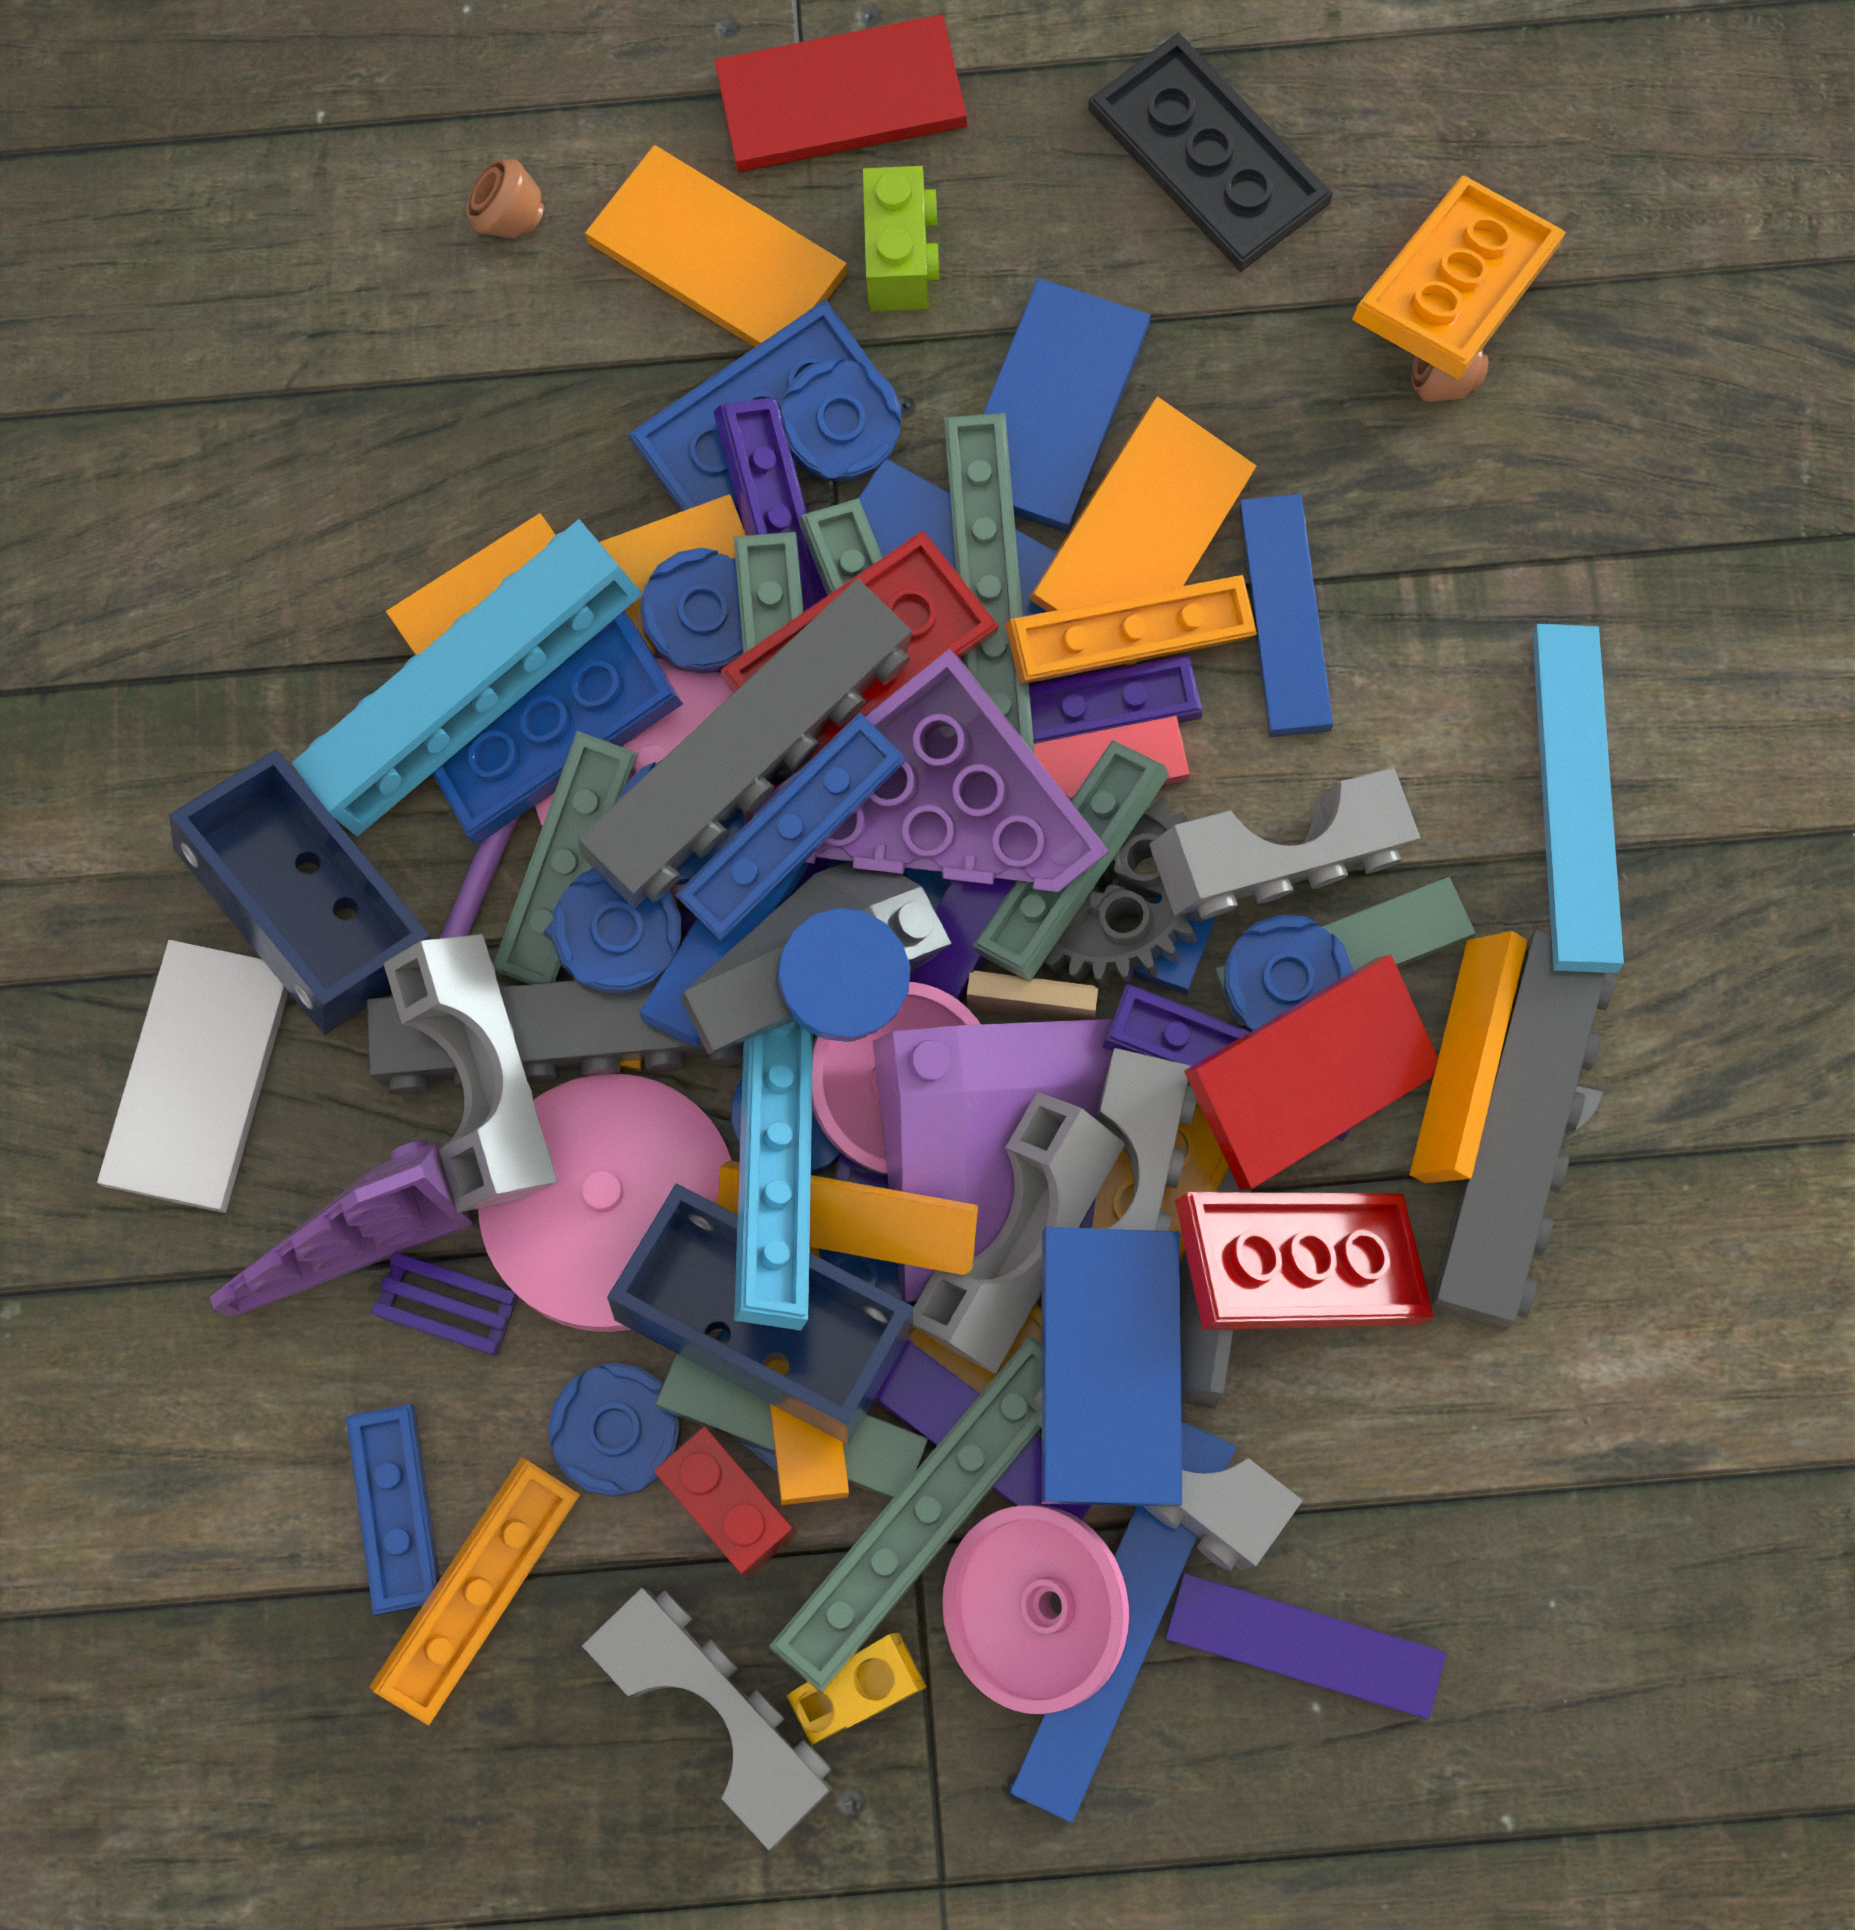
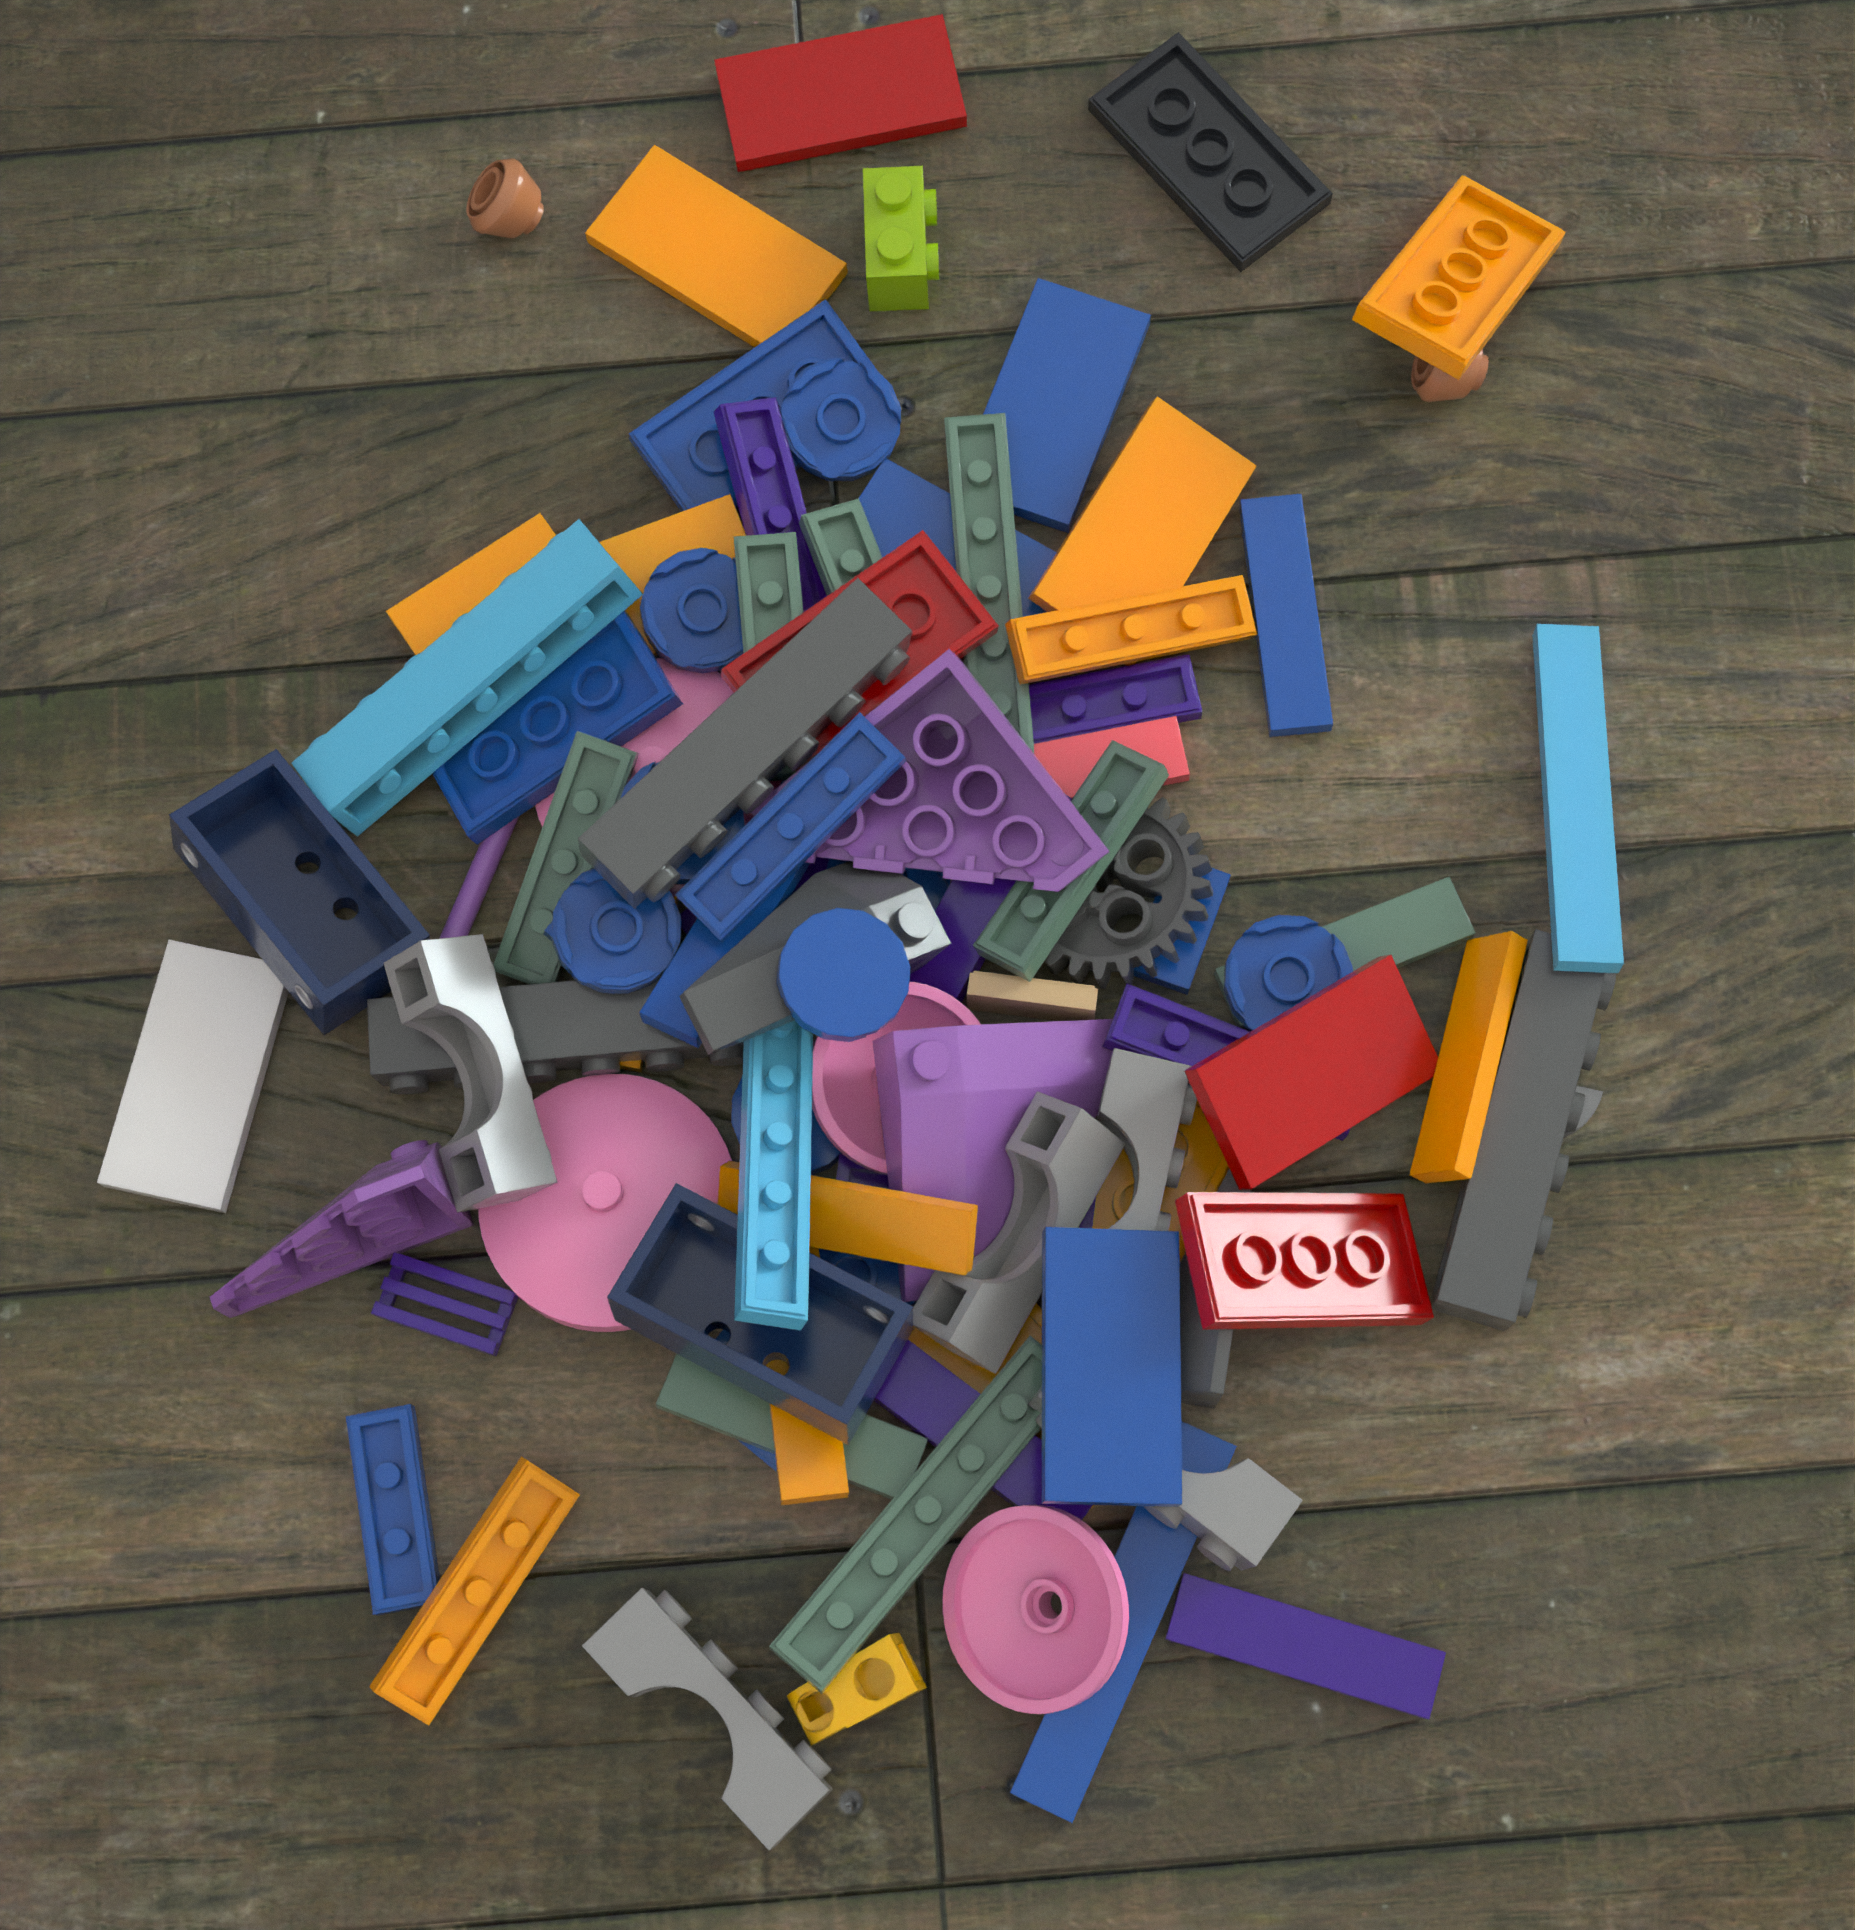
blue tile [548,1362,682,1497] -> none
red brick [654,1426,798,1578] -> none
light grey arch [1149,767,1420,919] -> none

